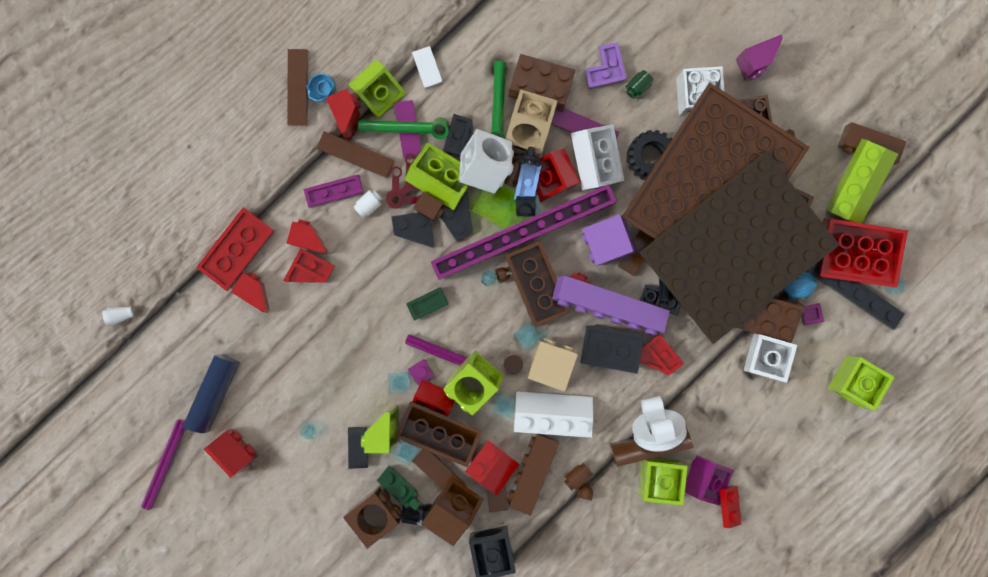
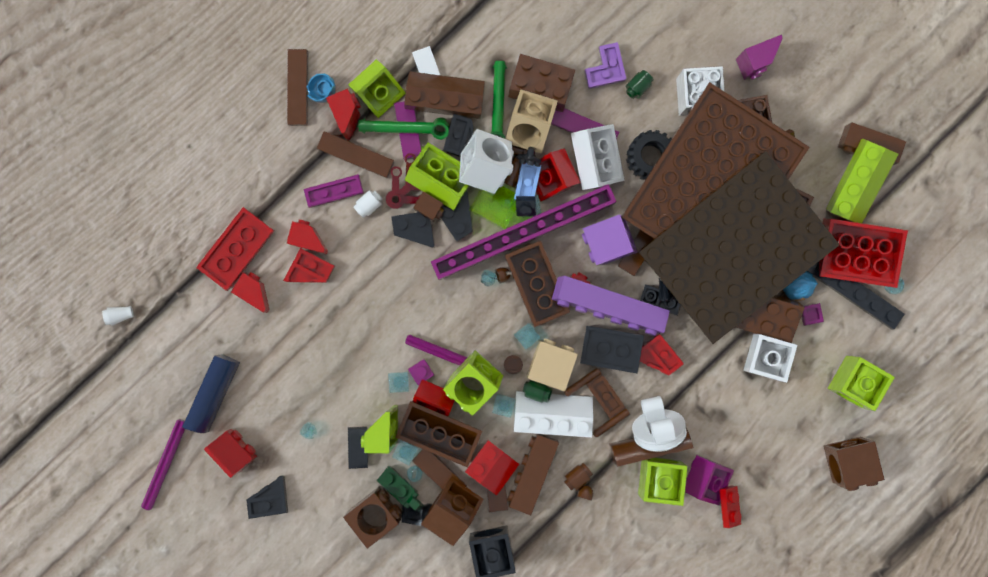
dark green plate [406,287,449,321] -> none
none -> black wing [246,475,288,519]
none -> reddish brown slope [404,71,485,119]
none -> clear light blue hinge [407,465,423,482]
none -> dark green brick [523,380,553,403]
none -> reddish brown plate [564,367,630,437]
none -> reddish brown brick [823,437,885,491]

